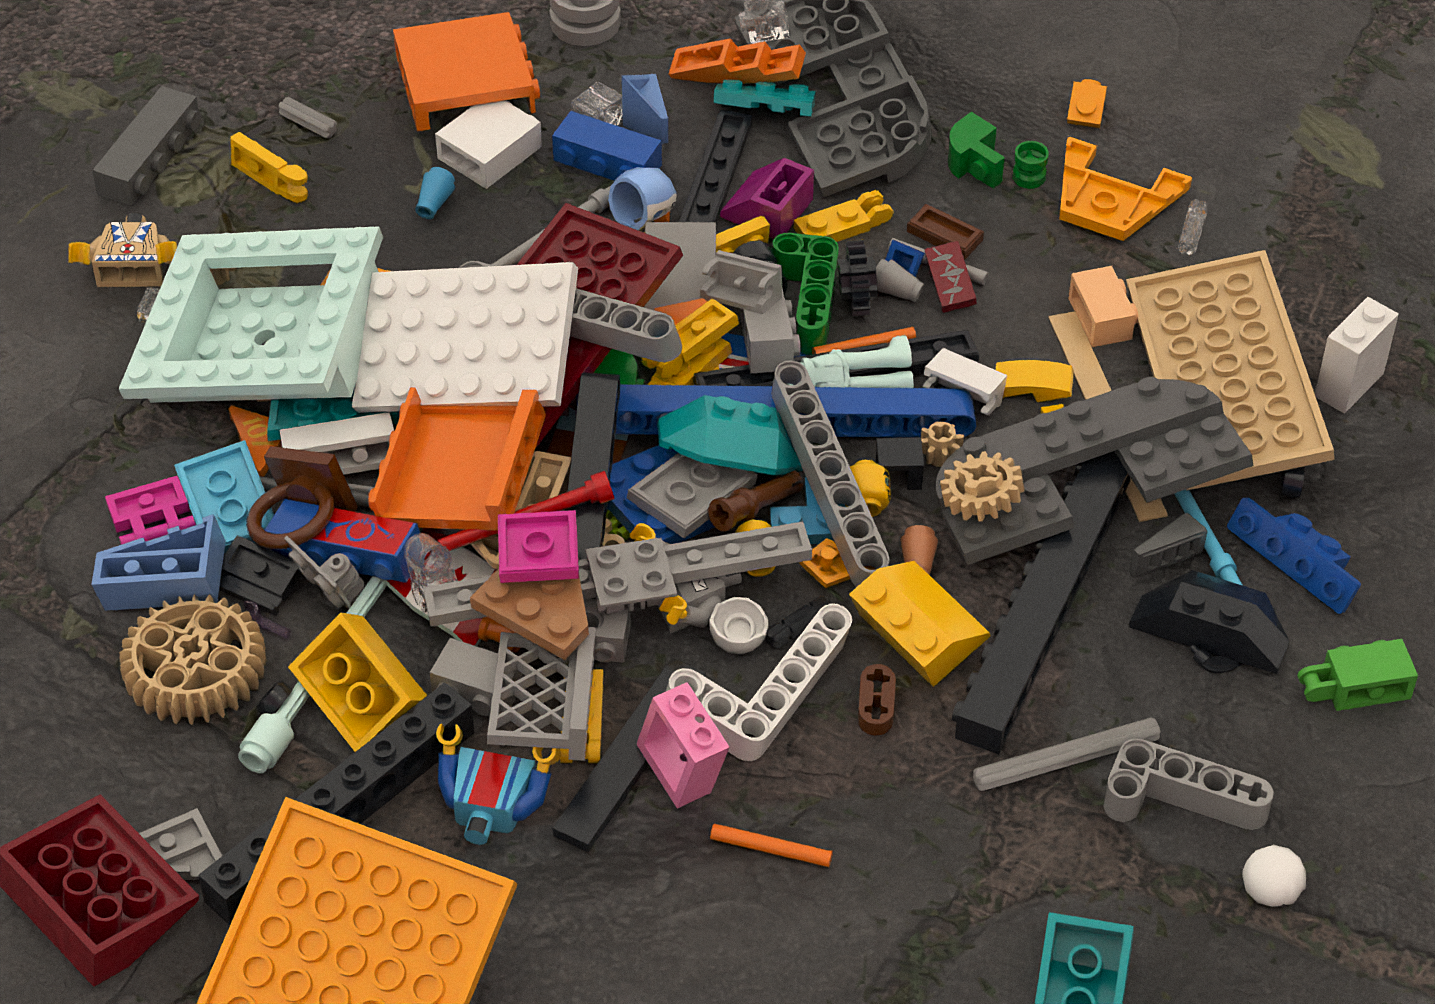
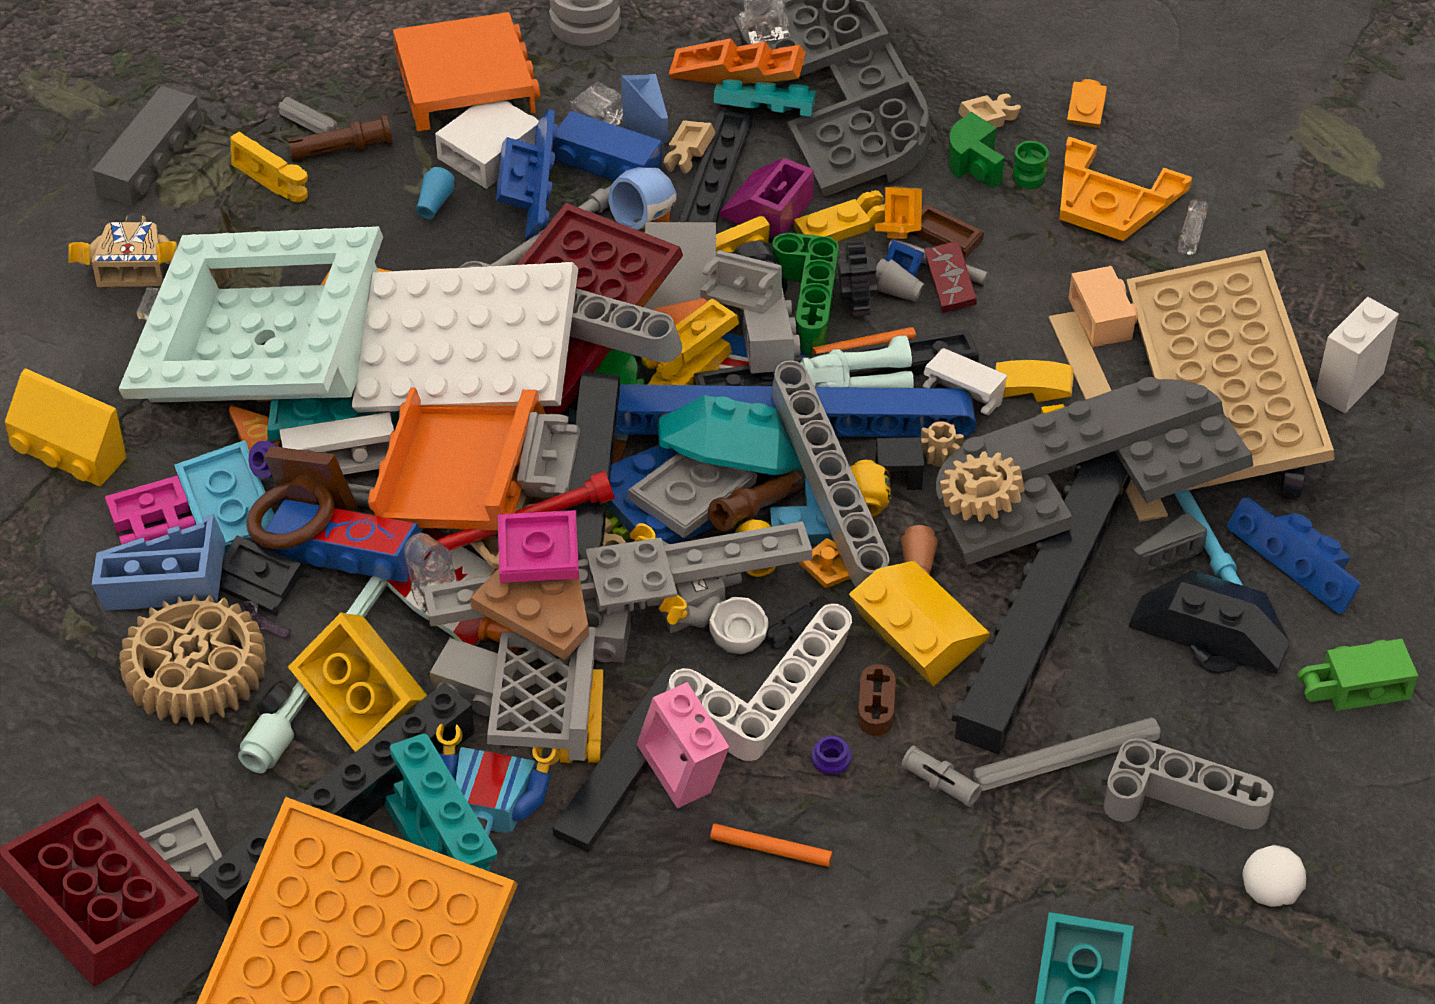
light grey hinge [284,536,364,610] -> none
none -> yellow slope [5,368,127,487]
none -> dark purple plate [248,441,278,478]
none -> reddish brown pin [288,114,393,161]
none -> teal fence [385,734,497,872]
none -> blue bracket [496,109,558,239]
none -> light grey hinge [517,412,580,498]
none -> tan plate [664,120,716,174]
none -> dark purple plate [811,736,852,774]
none -> light orange bracket [875,187,922,239]
none -> light grey pin [901,745,982,807]
none -> tan plate [958,94,1021,128]

